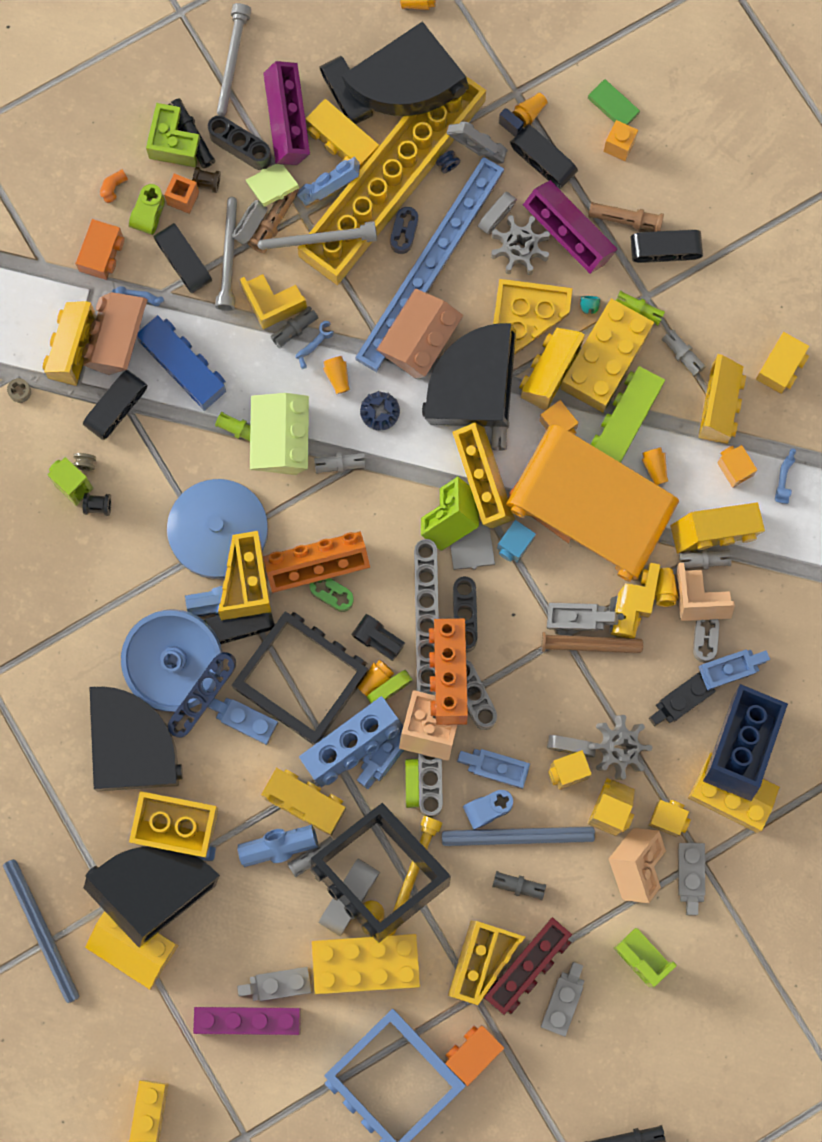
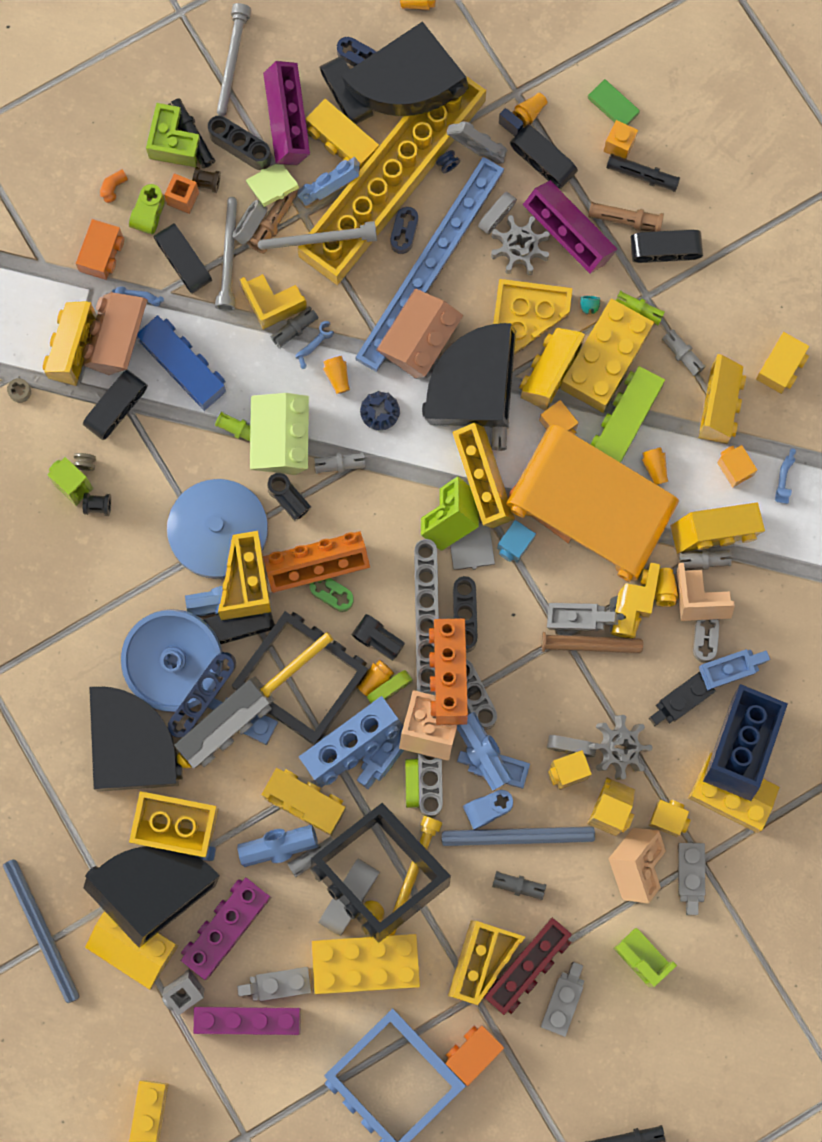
none -> light grey brick [162,969,205,1016]
none -> piece [174,632,334,768]
none -> magenta brick [180,877,272,980]
none -> black piece [267,473,311,521]
none -> dark blue beam [337,37,376,67]
none -> medium blue piece [457,712,513,791]
none -> black pin [606,153,680,192]

